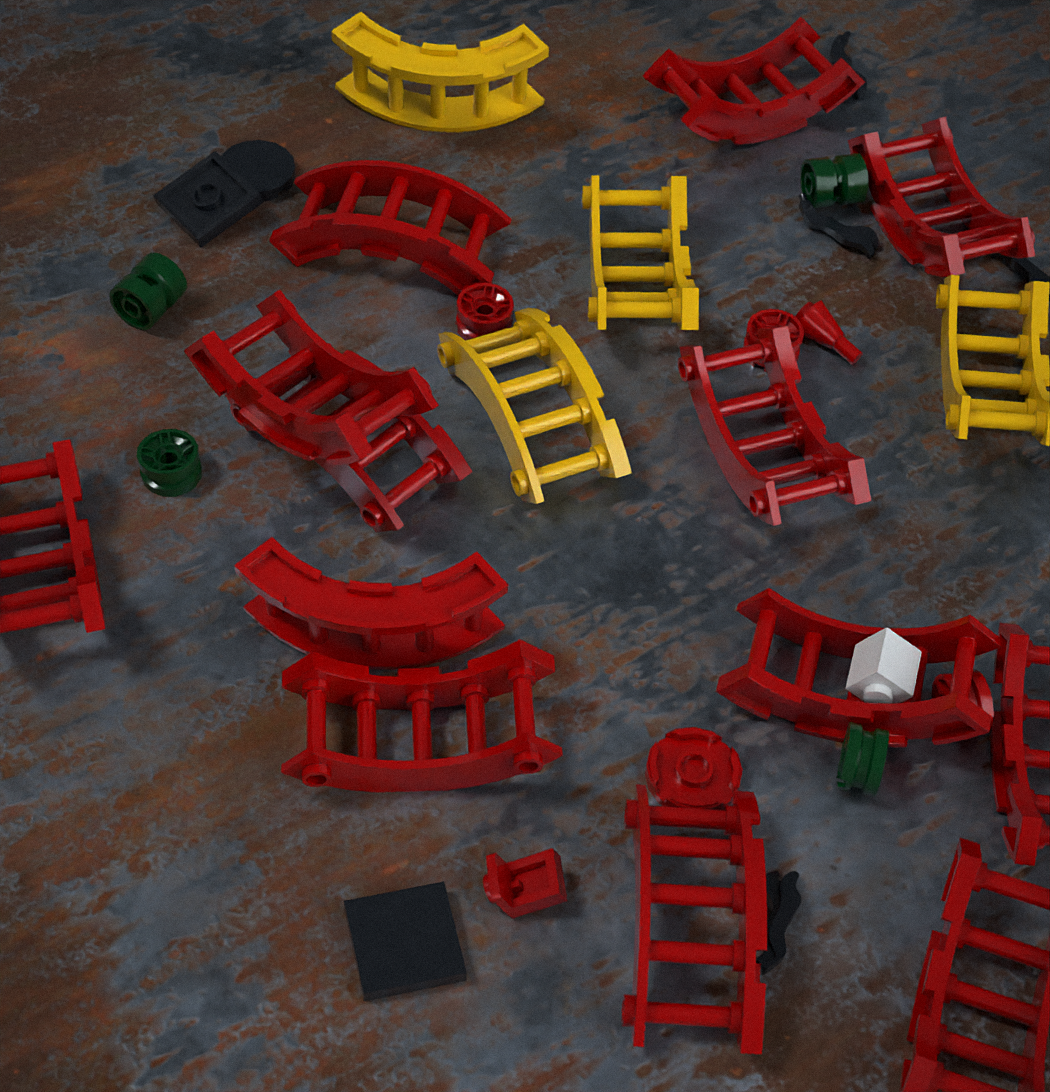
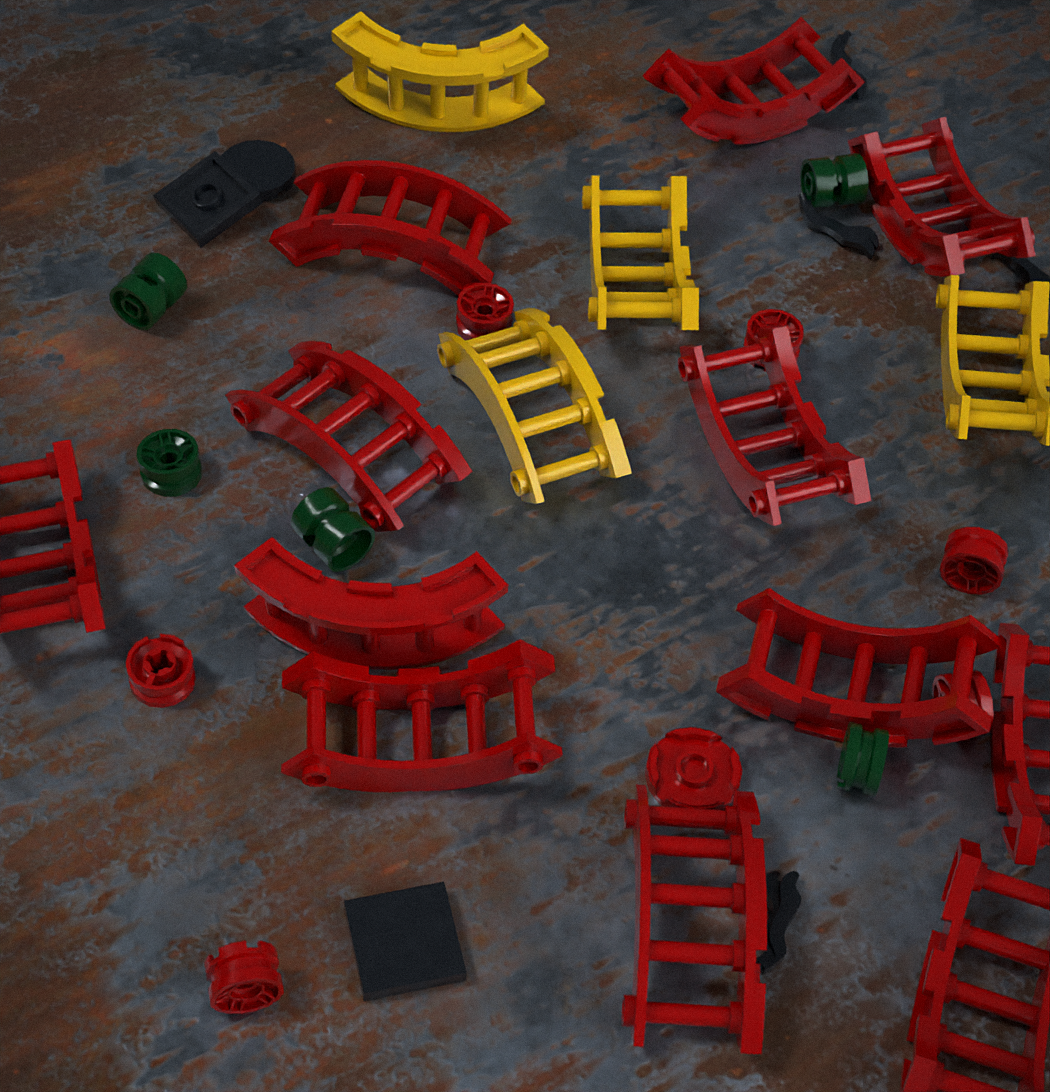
red fence [183,290,439,466] -> none
red bracket [483,848,568,919] -> none
red cone [795,300,863,365] -> none
white brick [845,627,922,704] -> none
none -> red wheel [125,633,196,708]
none -> red wheel [204,940,284,1014]
none -> dark green wheel [291,487,375,572]
none -> red wheel [939,527,1009,595]

